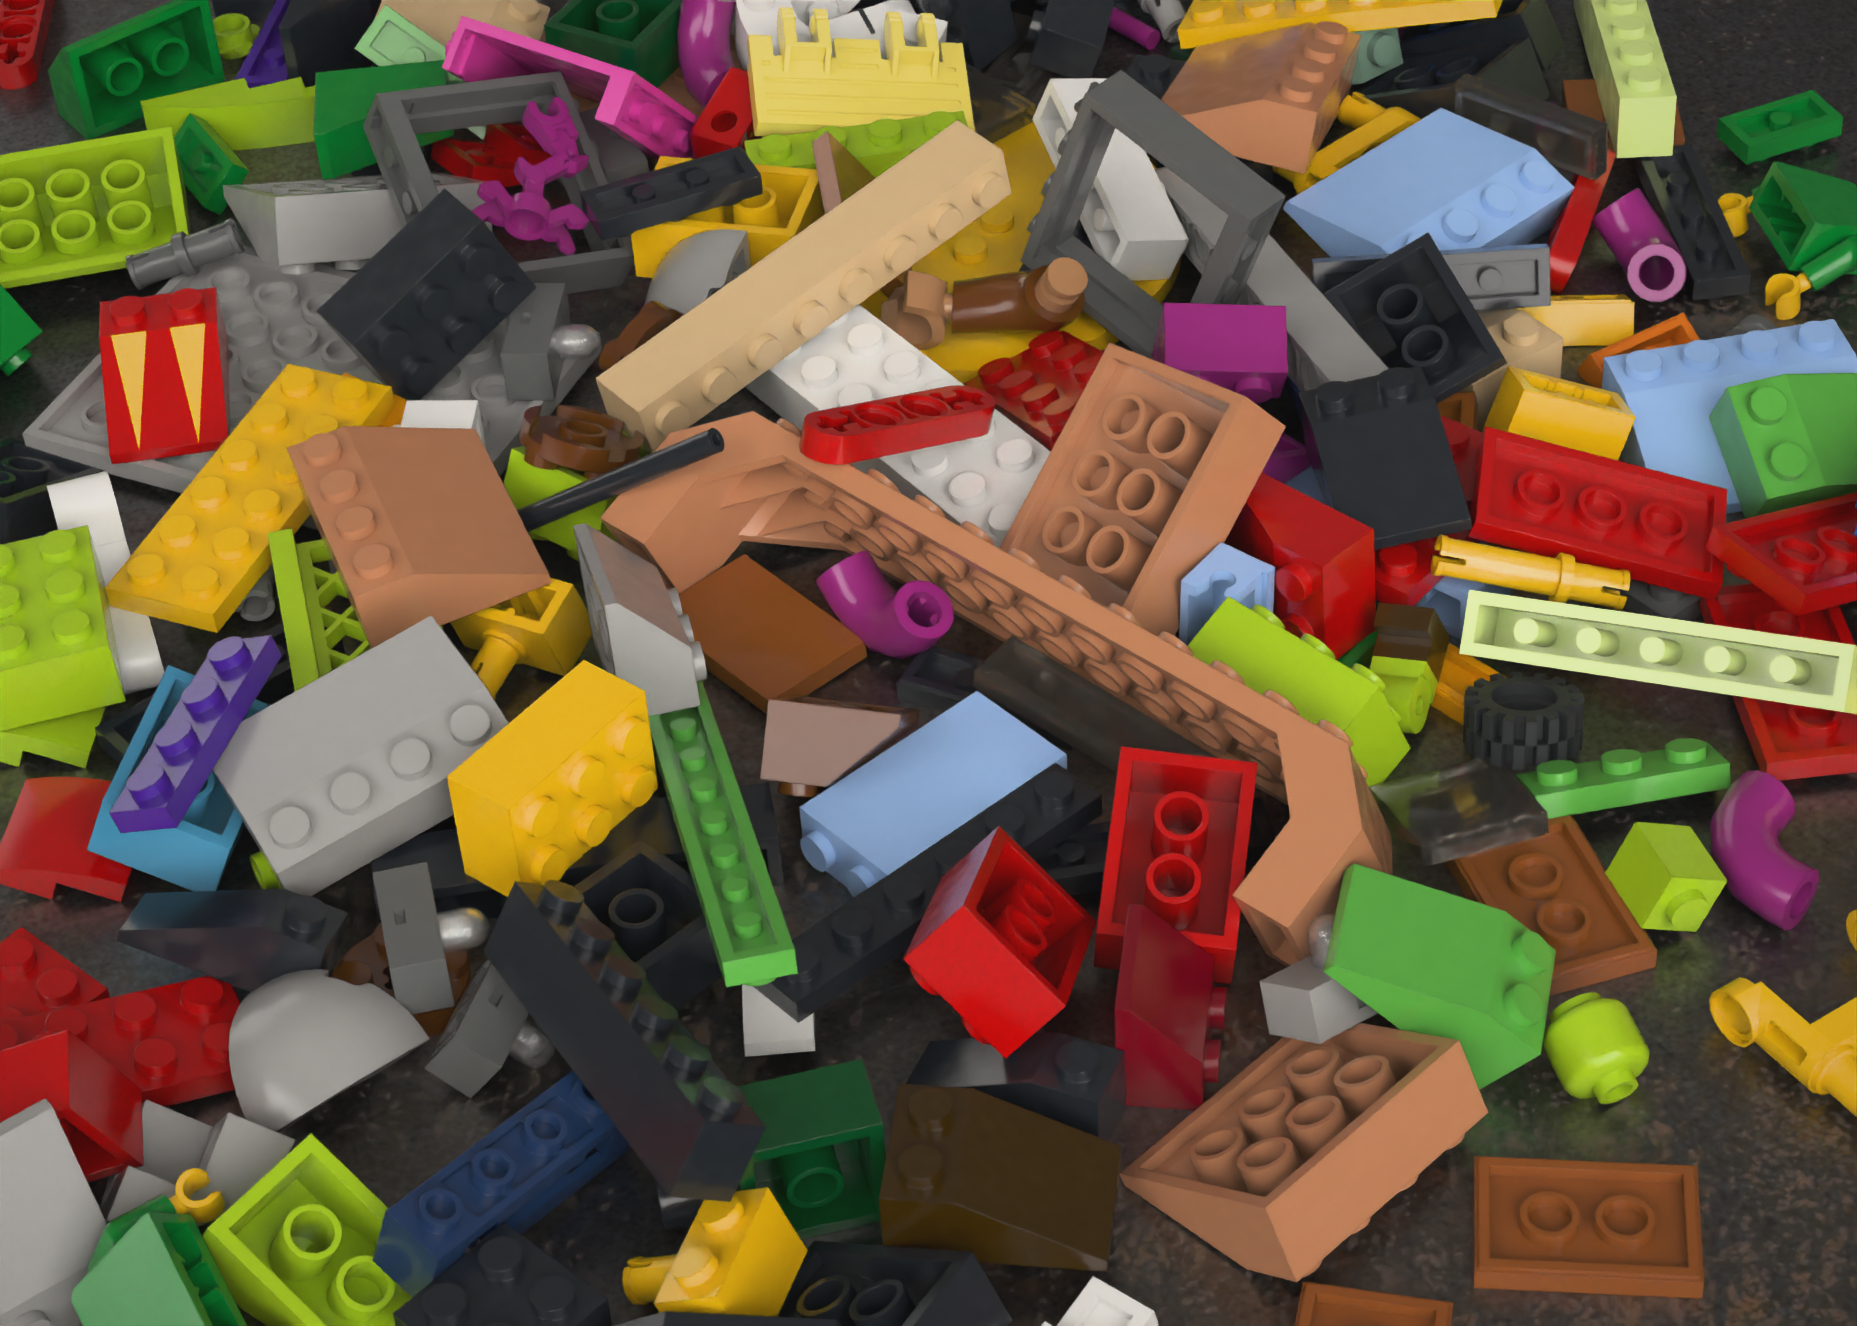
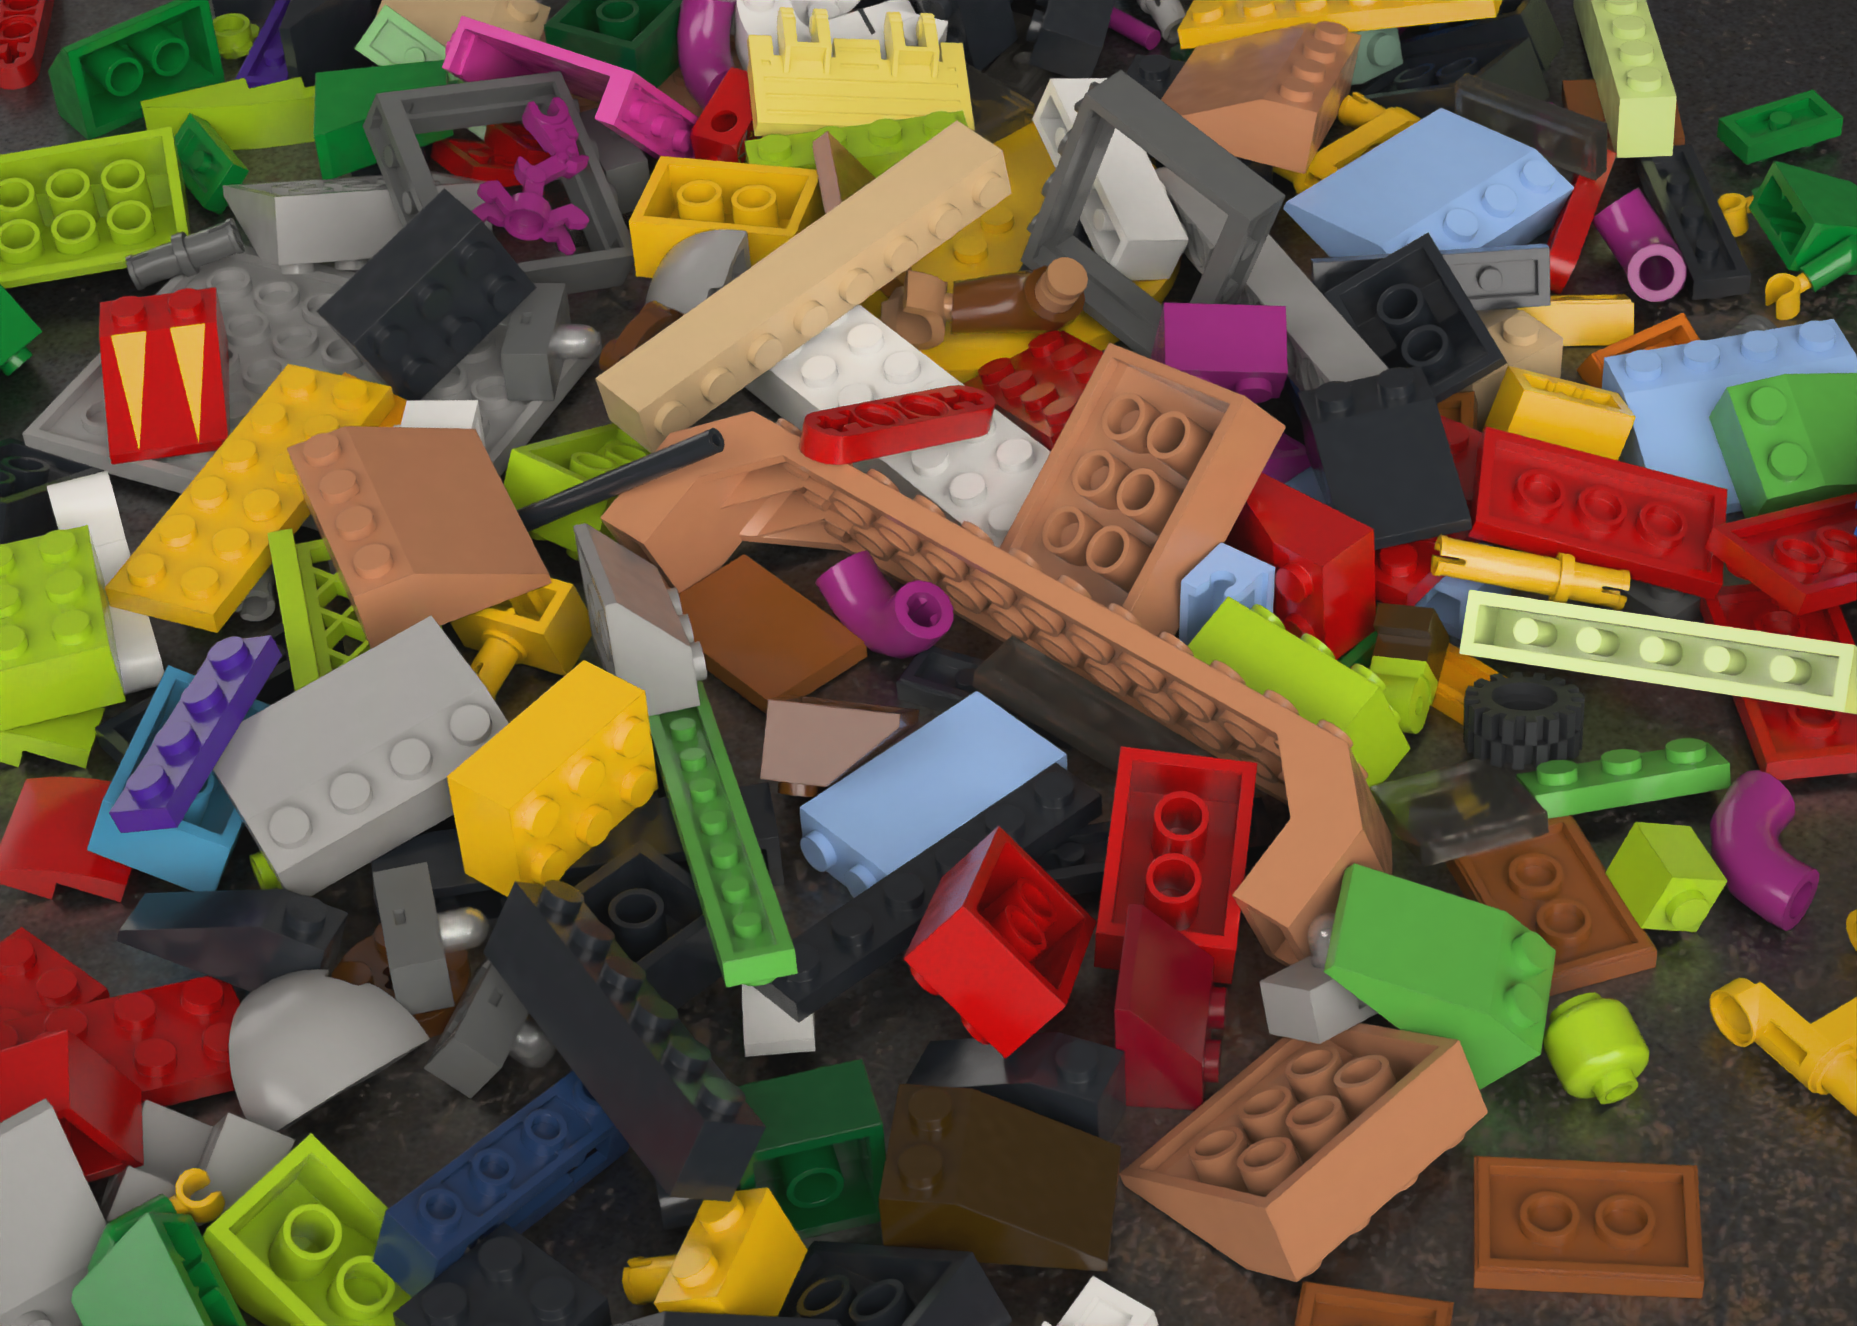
reddish brown plate [519,405,644,480] -> none
black plate [580,146,763,241] -> none

